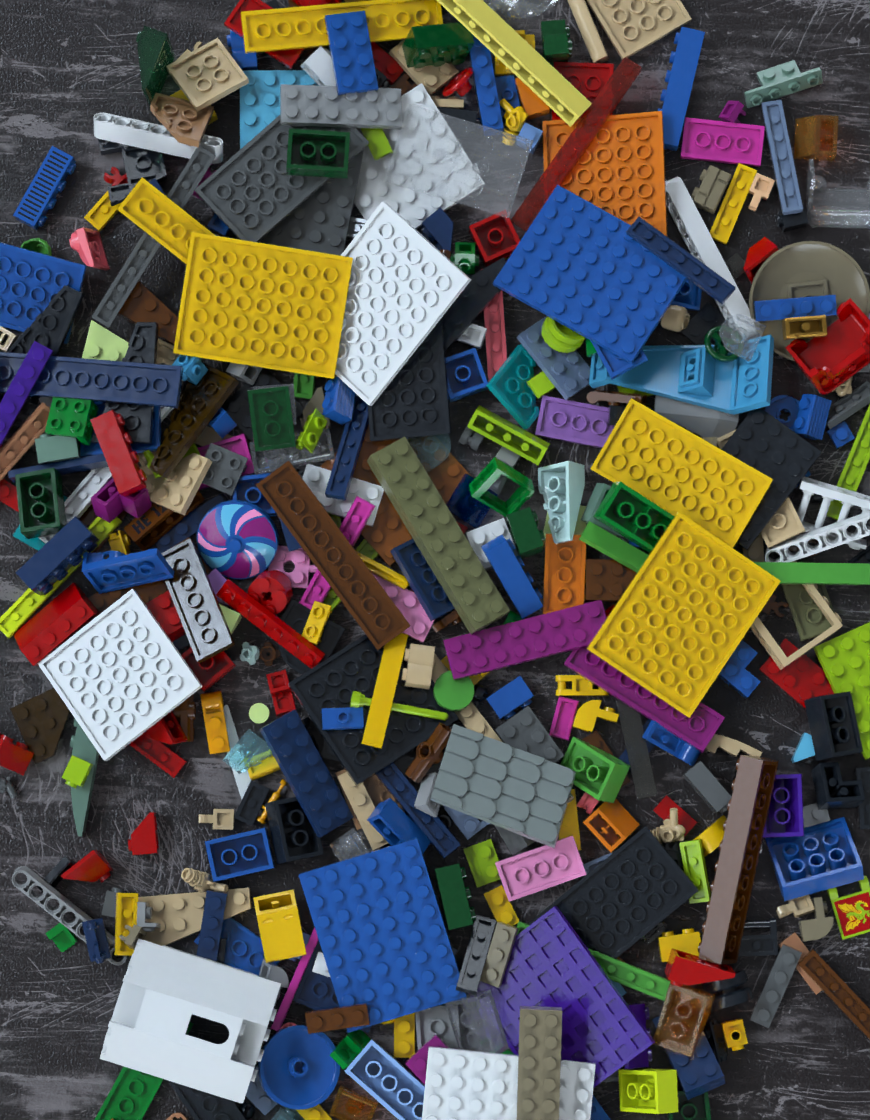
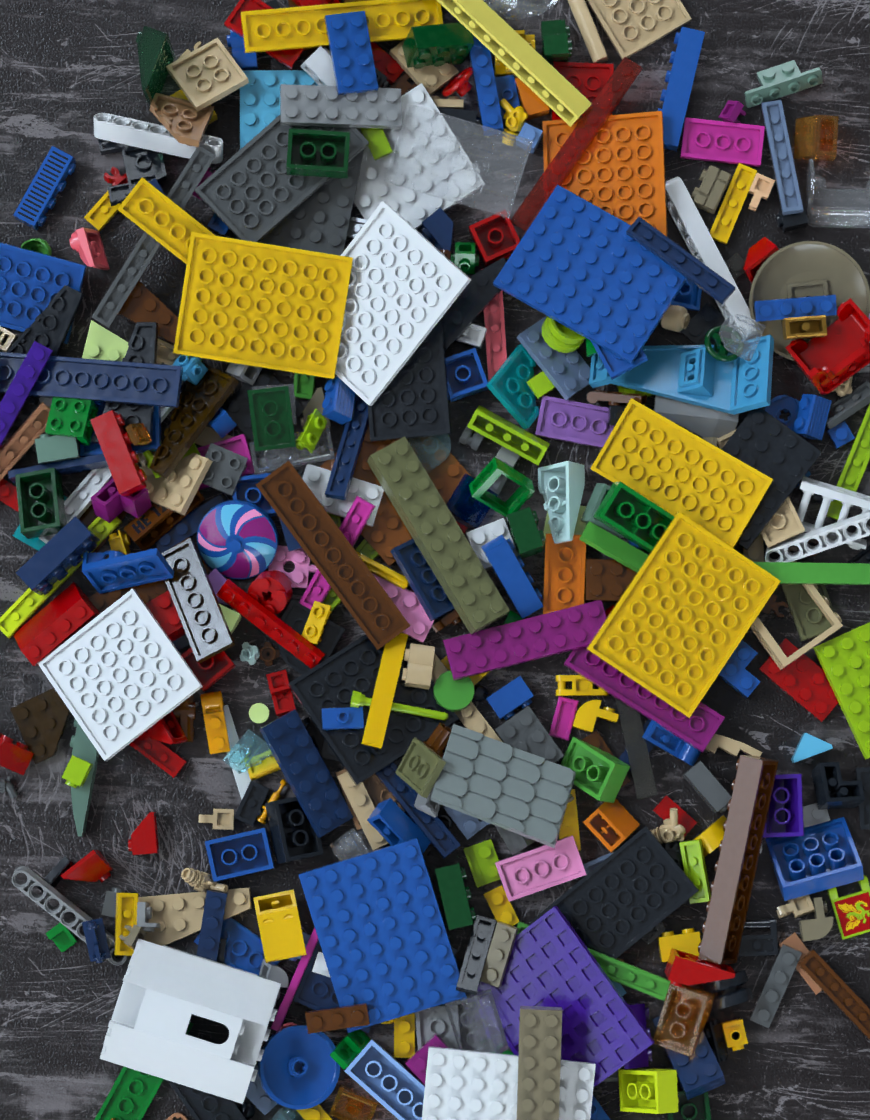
coral wheel [576,792,599,815] -> none
black slope [804,691,863,761] -> none
none -> clear orange plate [125,423,152,446]
none -> olive tile [396,737,446,798]

